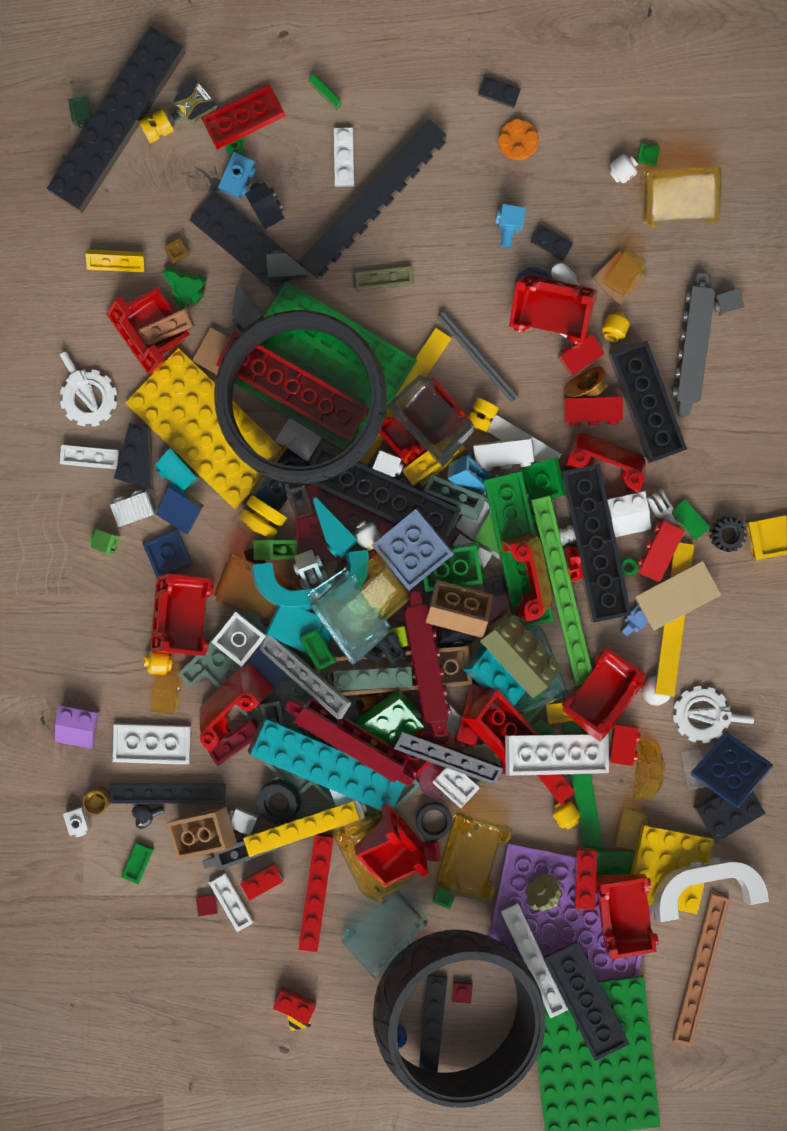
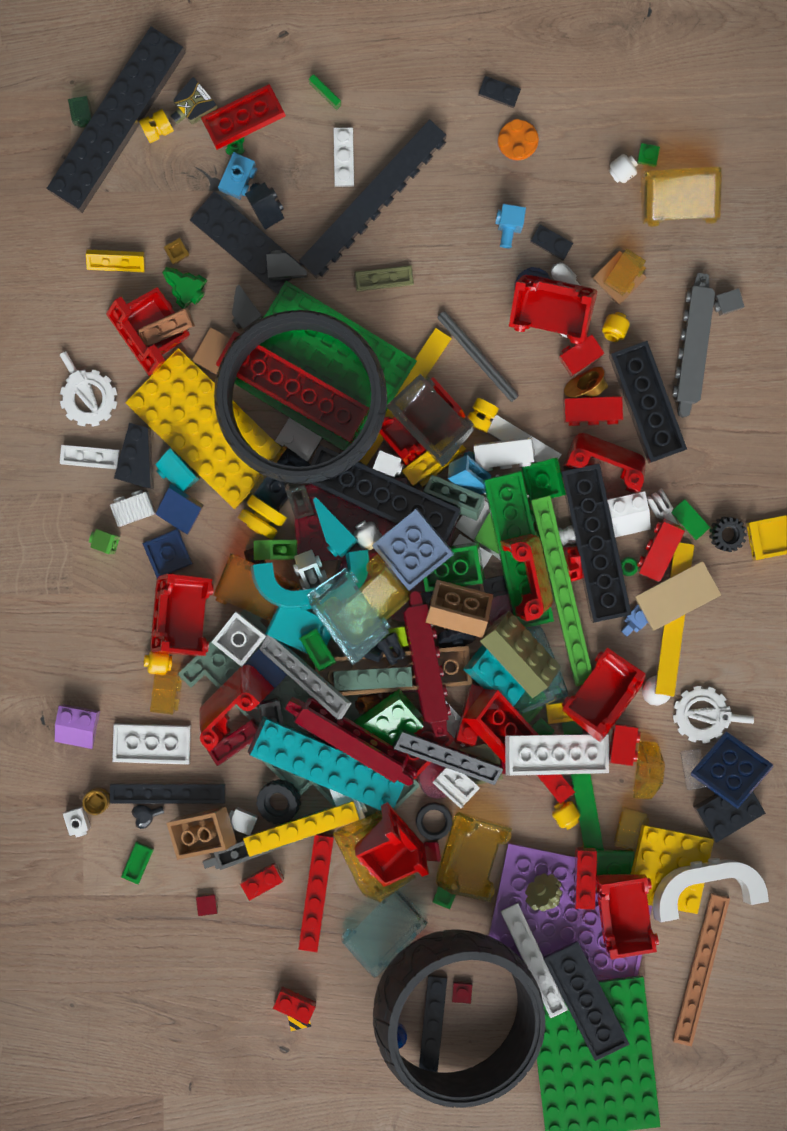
white tile [208,872,254,932] -> none

